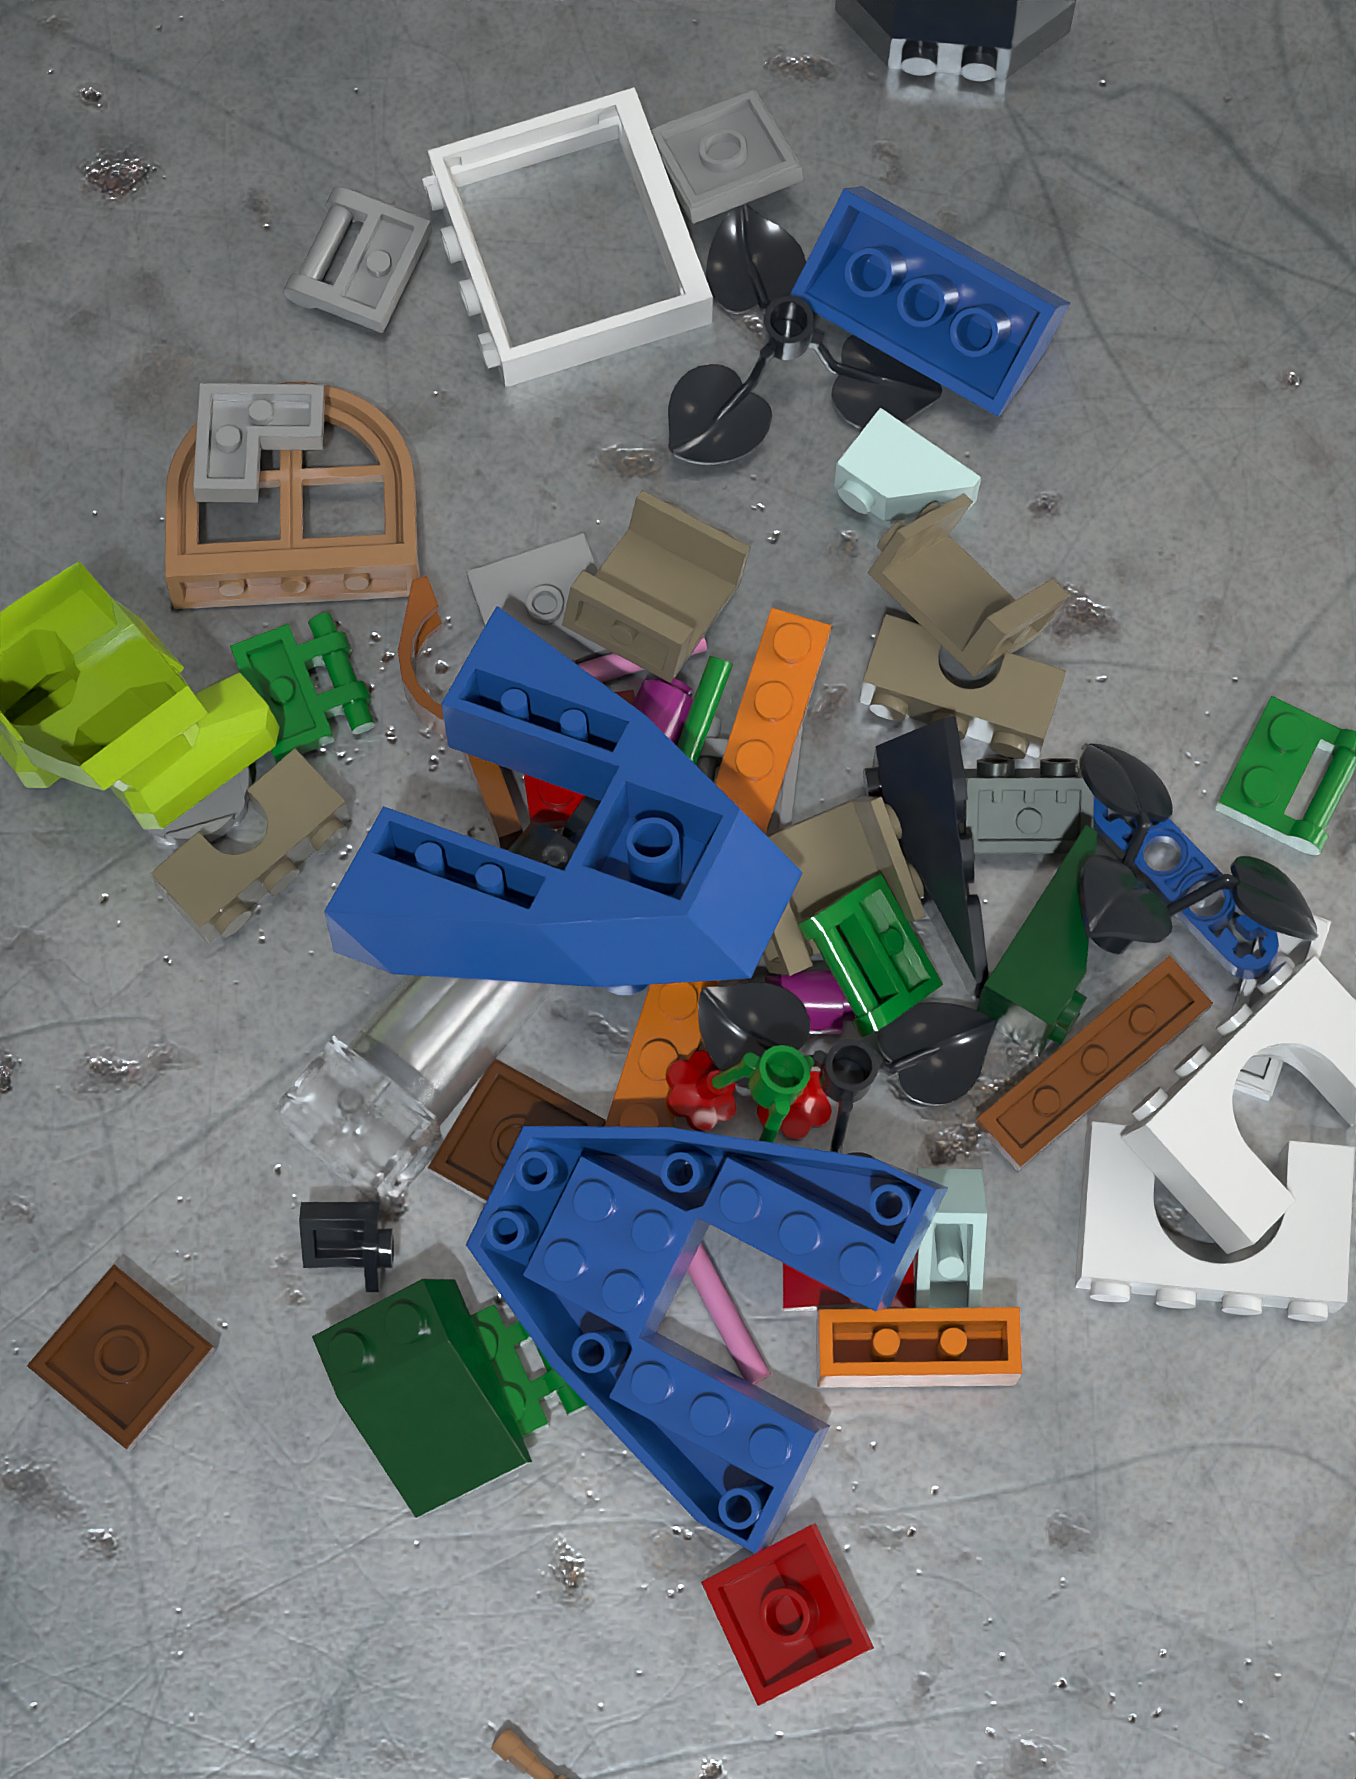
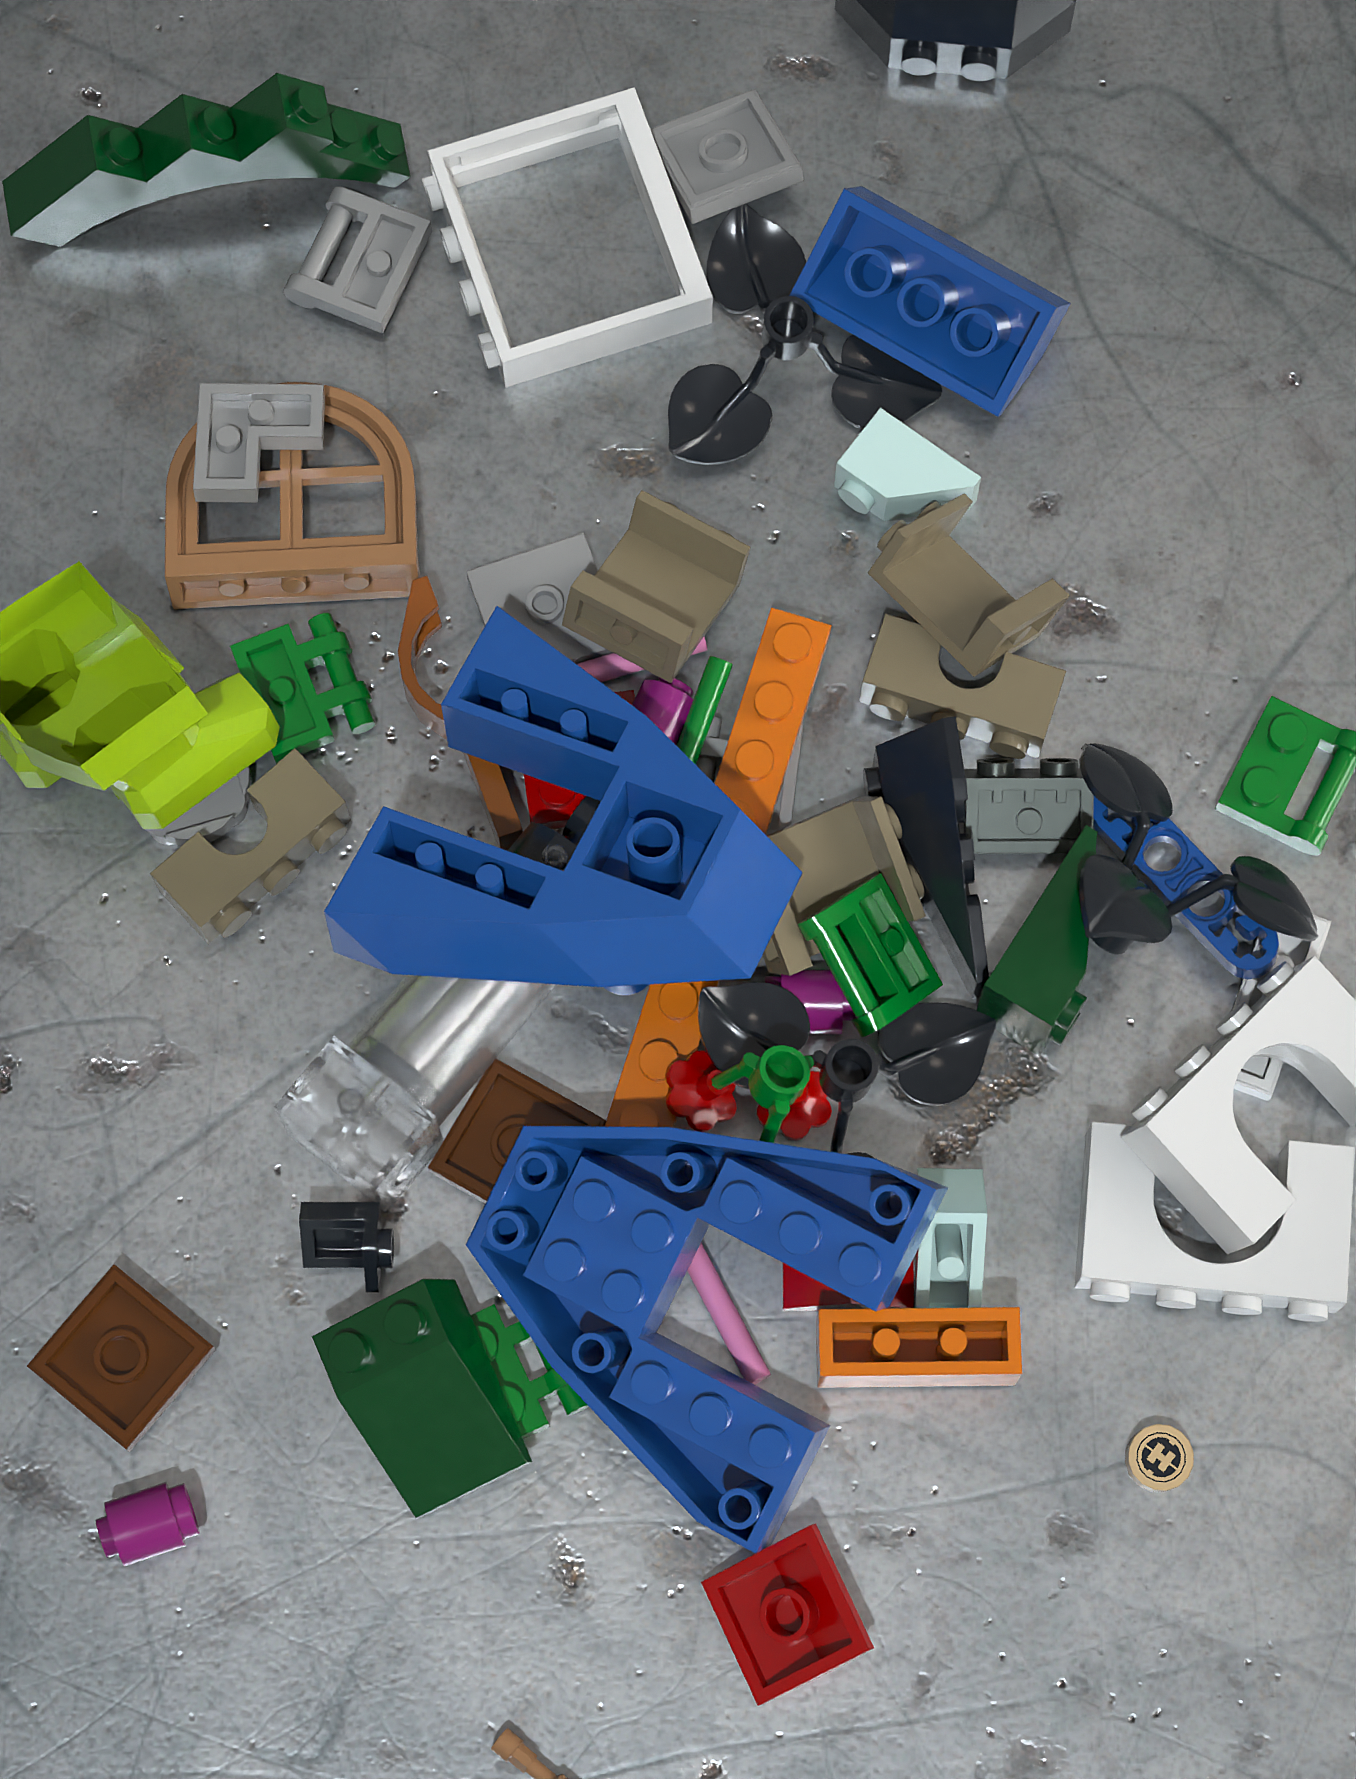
dark orange plate [975,955,1213,1172] -> none
none -> dark green arch [2,73,411,247]
none -> magenta brick [95,1482,200,1567]
none -> tan tile [1125,1424,1194,1492]

